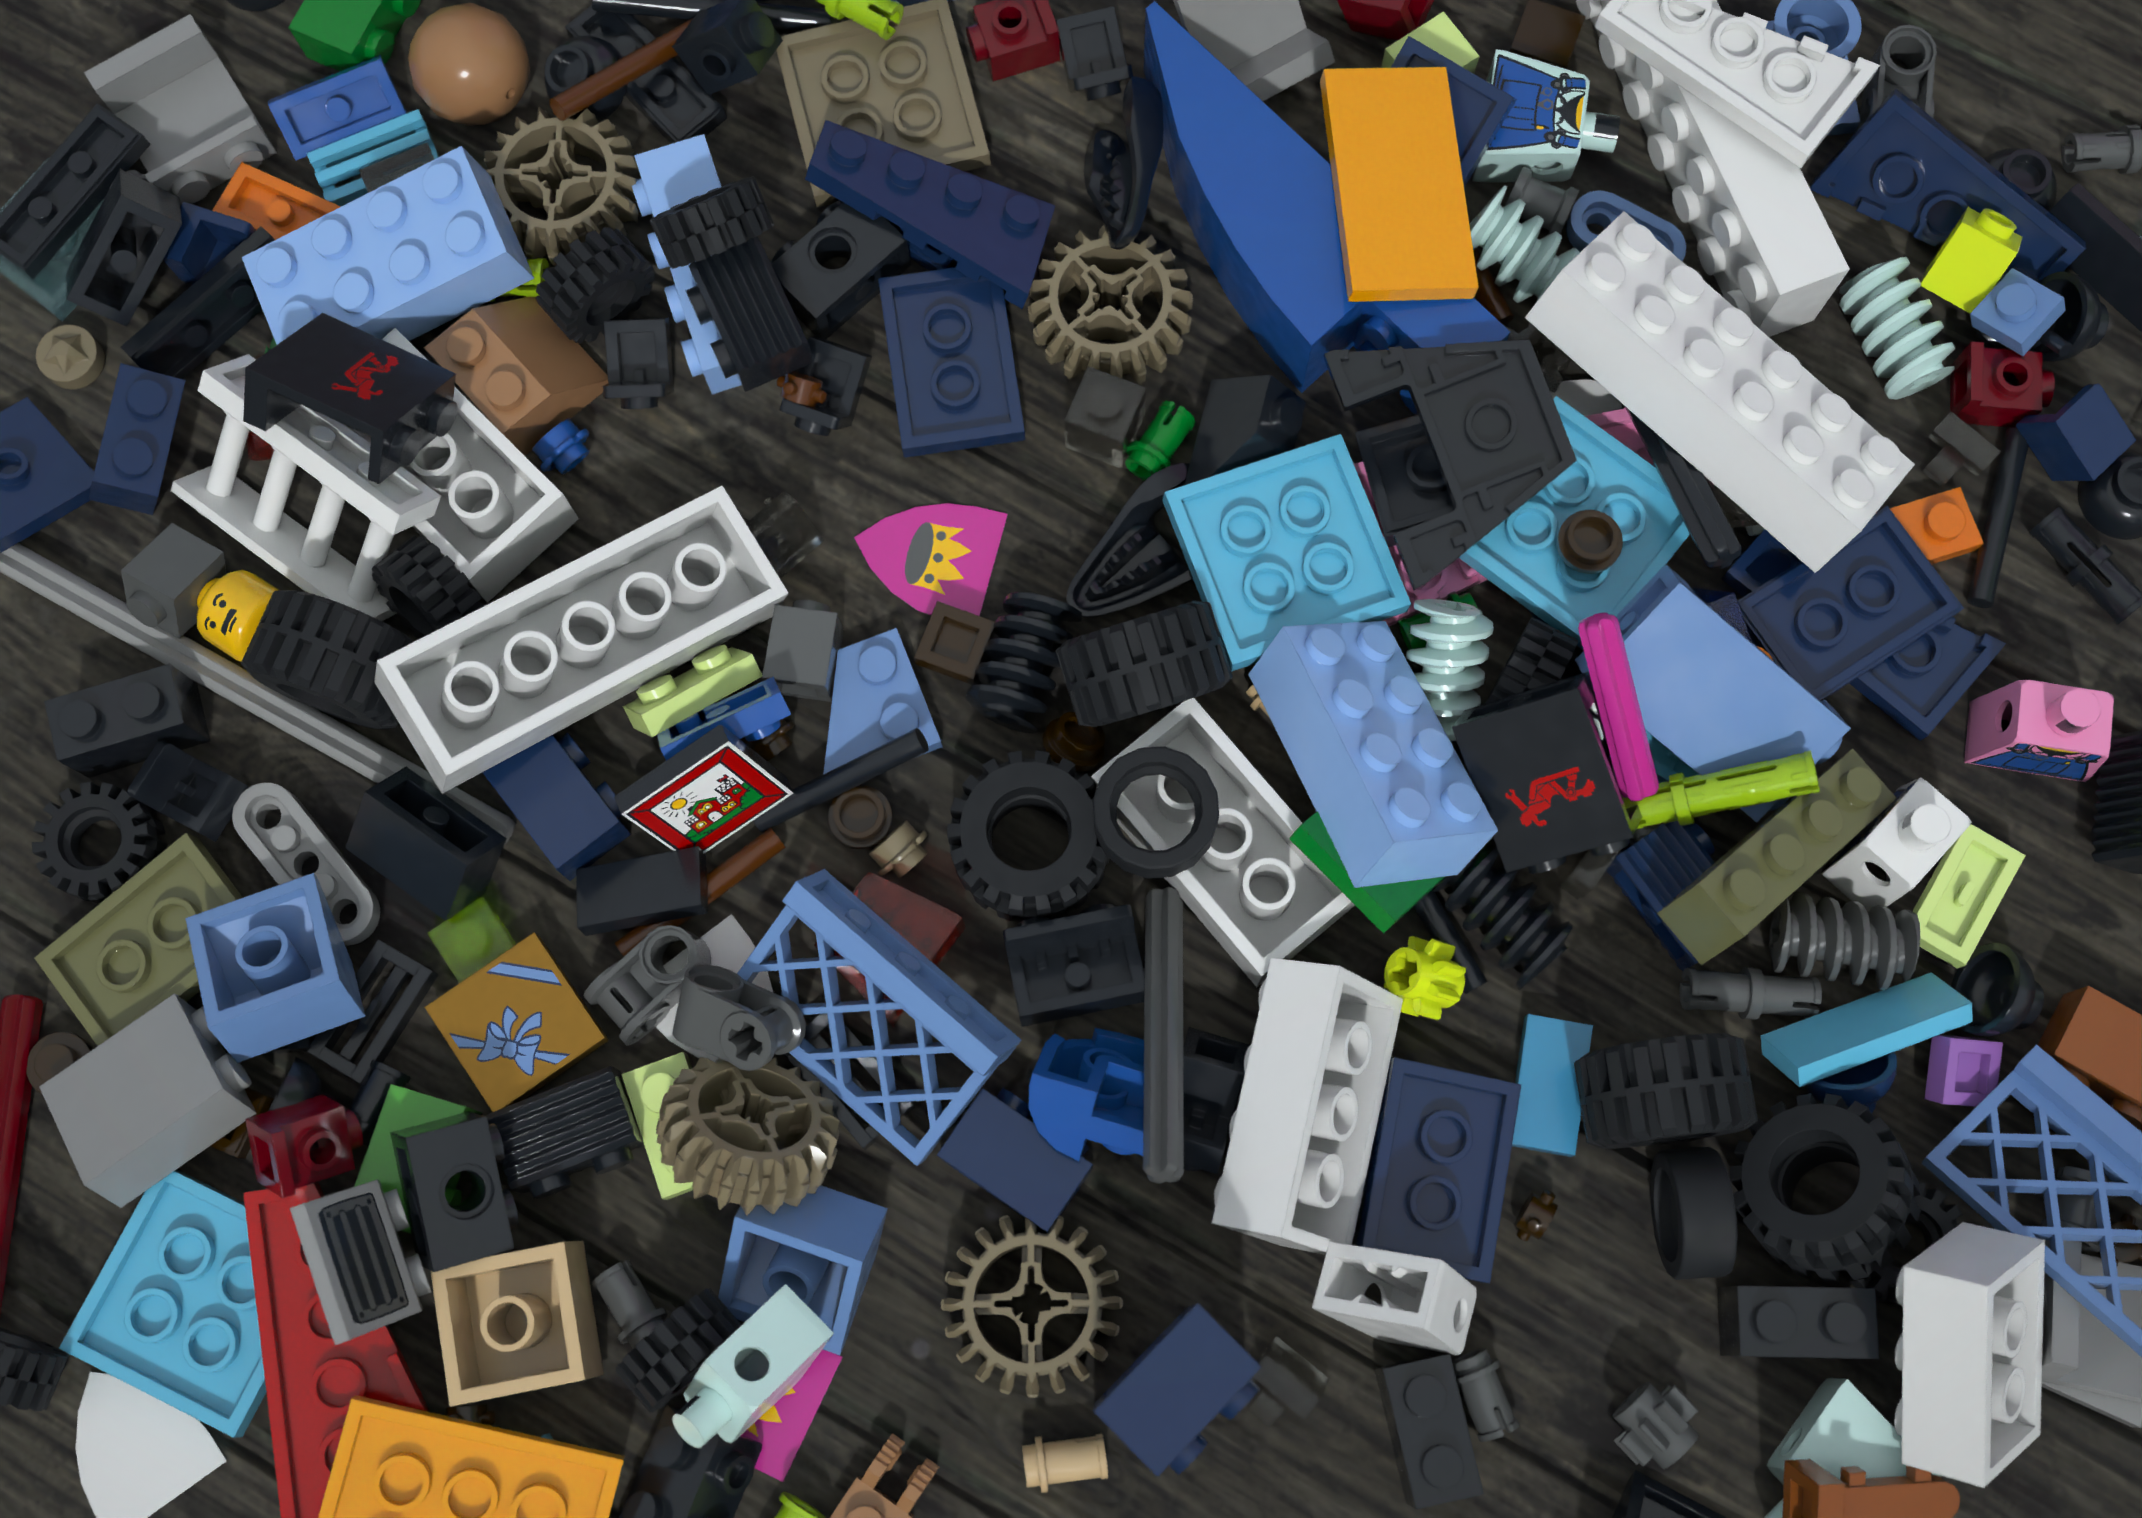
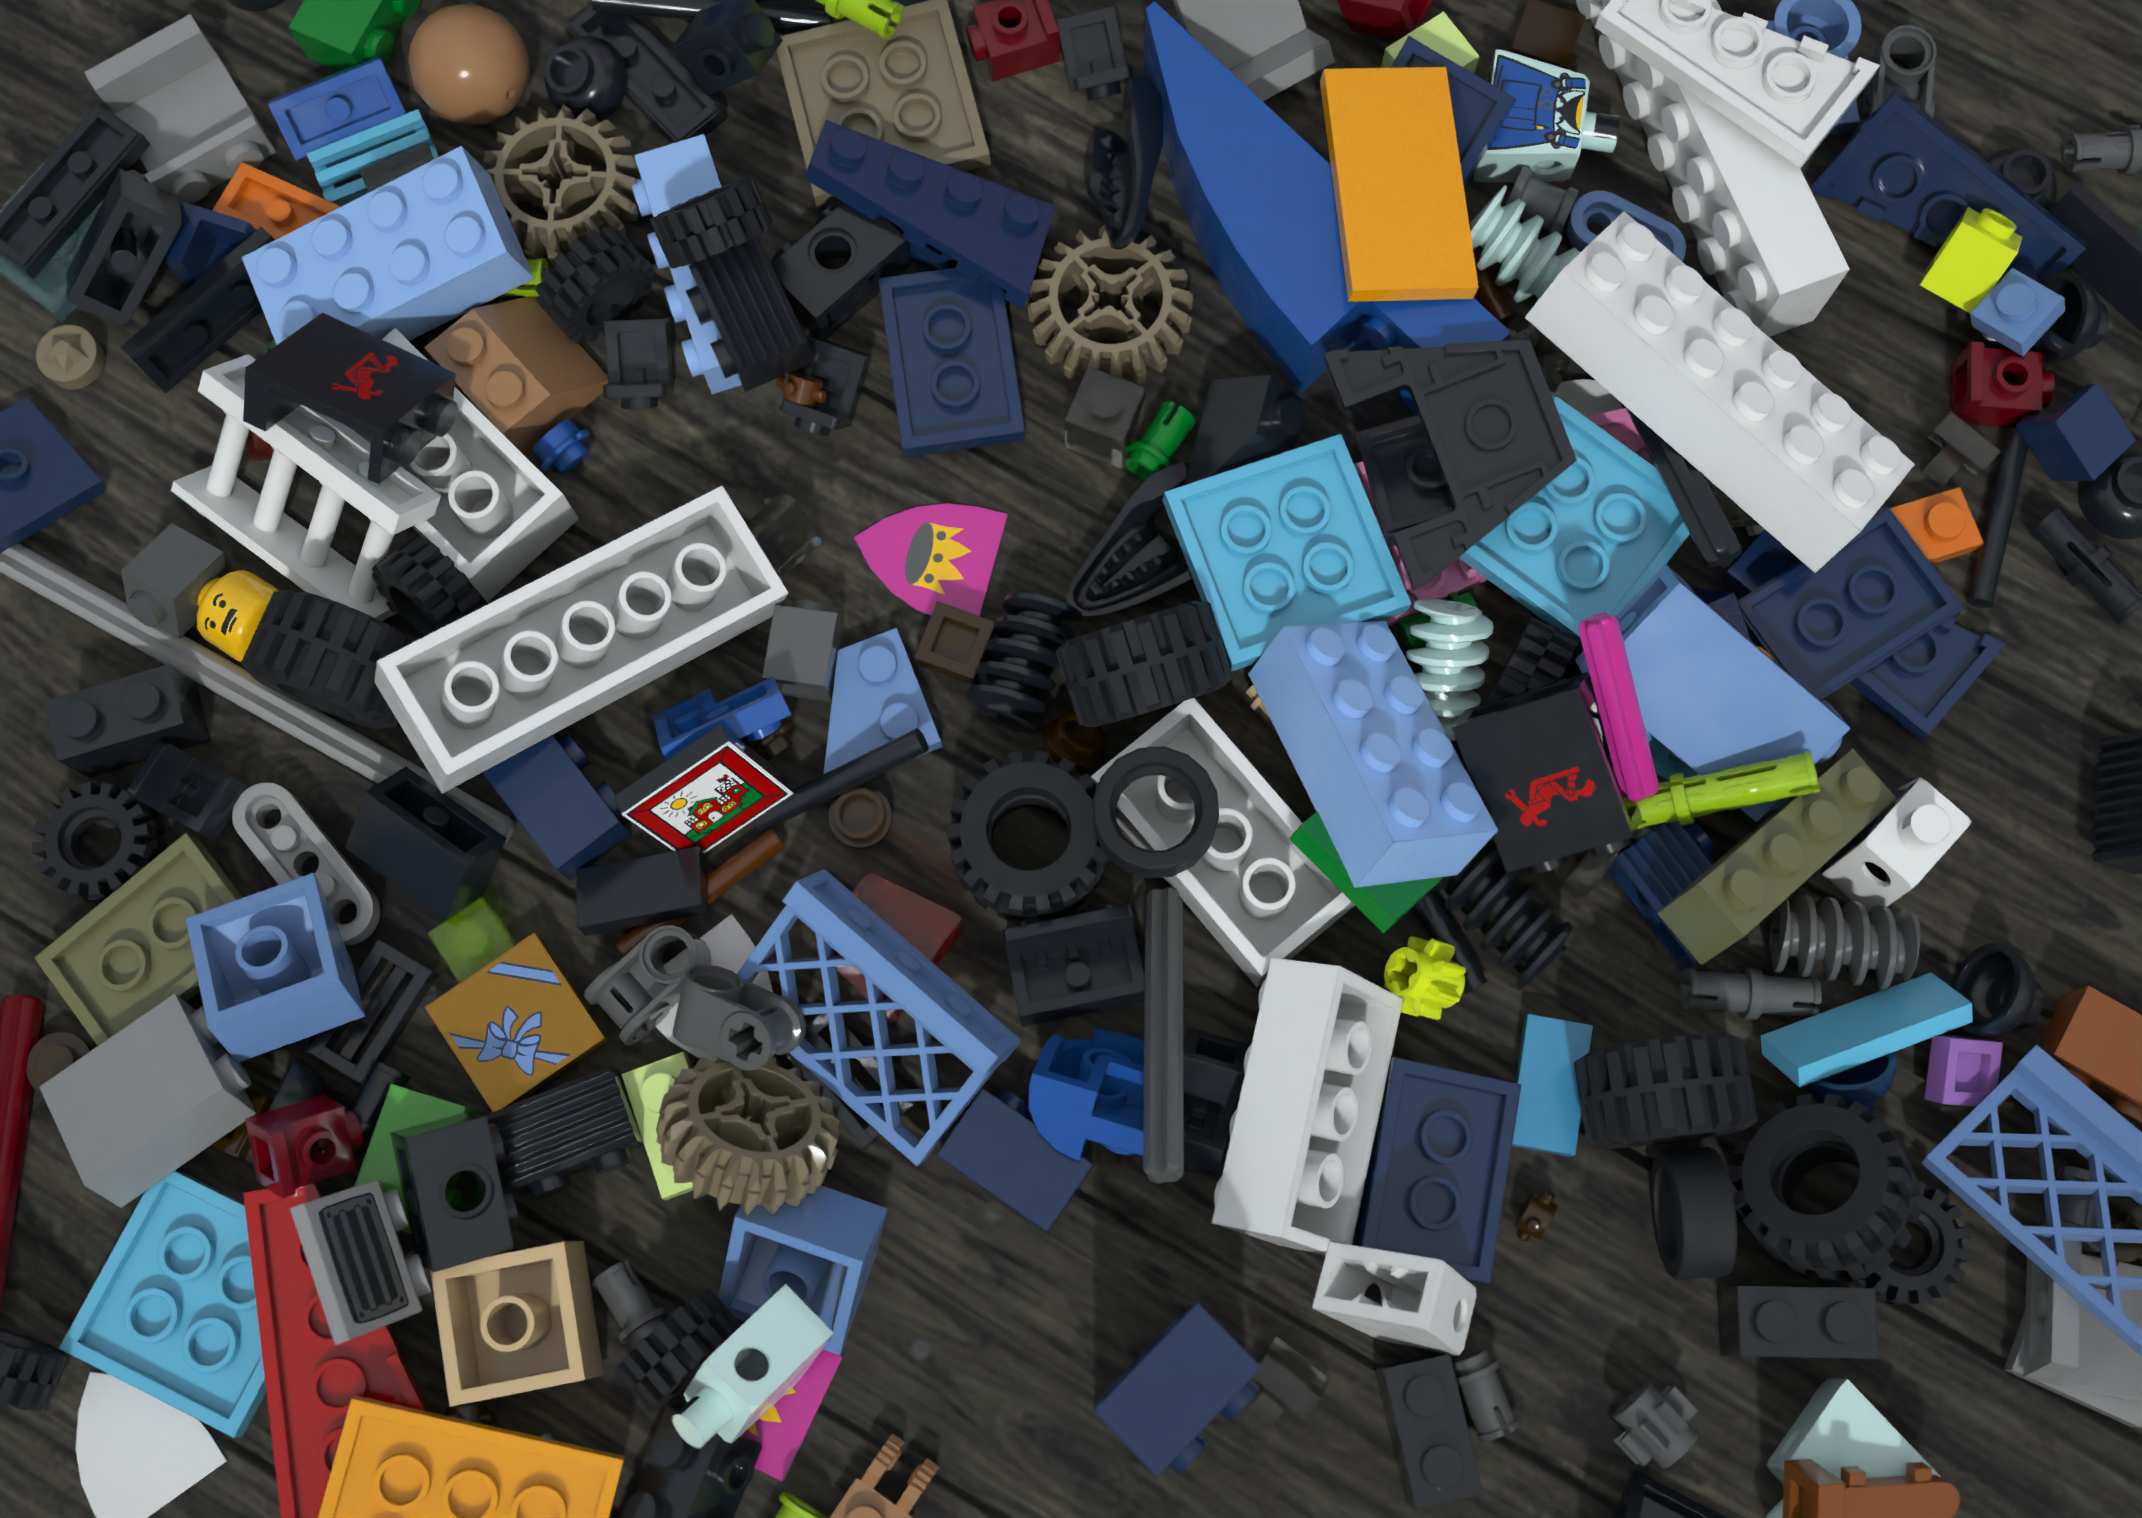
dark blue brick [88,363,186,515] -> none
reddish brown bar [550,18,693,121] -> none
yellowish green plate [623,645,762,737] -> none
dark tan plate [869,820,927,878] -> none
dark tan gear [941,1215,1123,1398] -> none
tan pin [1022,1433,1108,1493] -> none
dark brown plate [1557,510,1623,574] -> none
light aqua piece [1839,256,1955,400] -> none
white brick [1894,1222,2045,1488] -> none
yellowish green plate [1913,824,2026,969] -> none
bright pink torso [1964,680,2114,782] -> none

